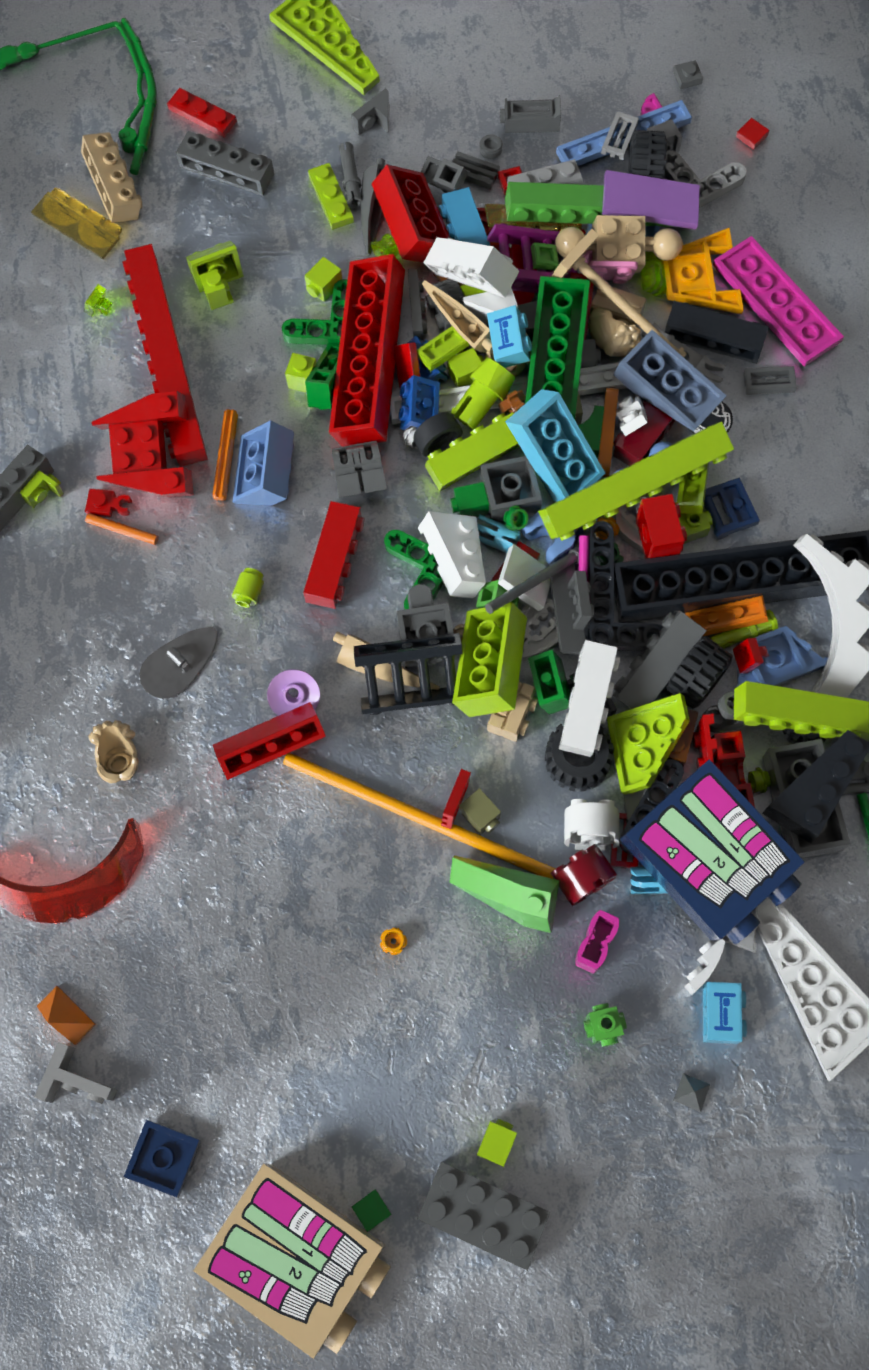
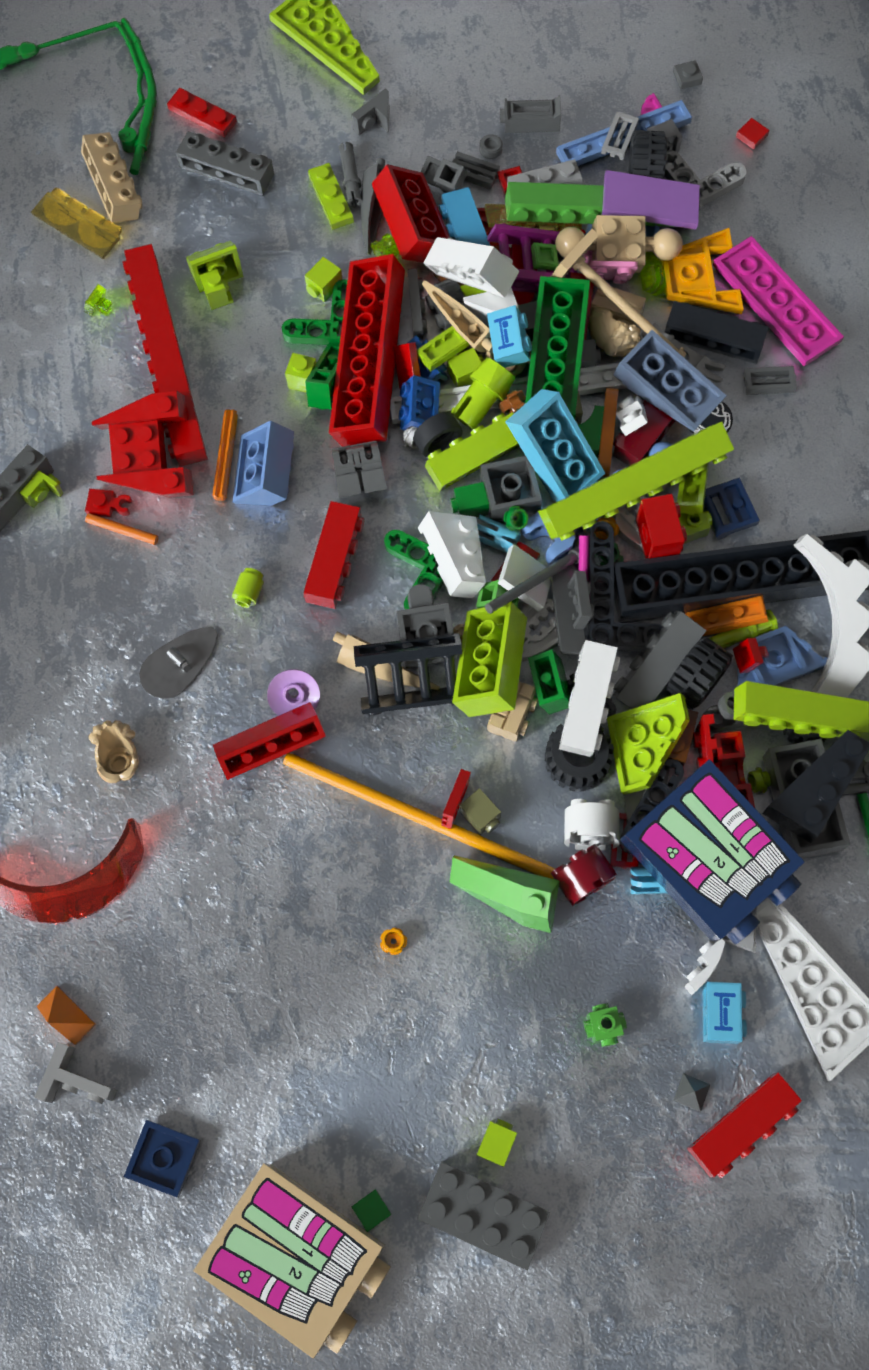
dark pink brick [575,910,619,974] -> none
none -> red brick [687,1072,802,1178]

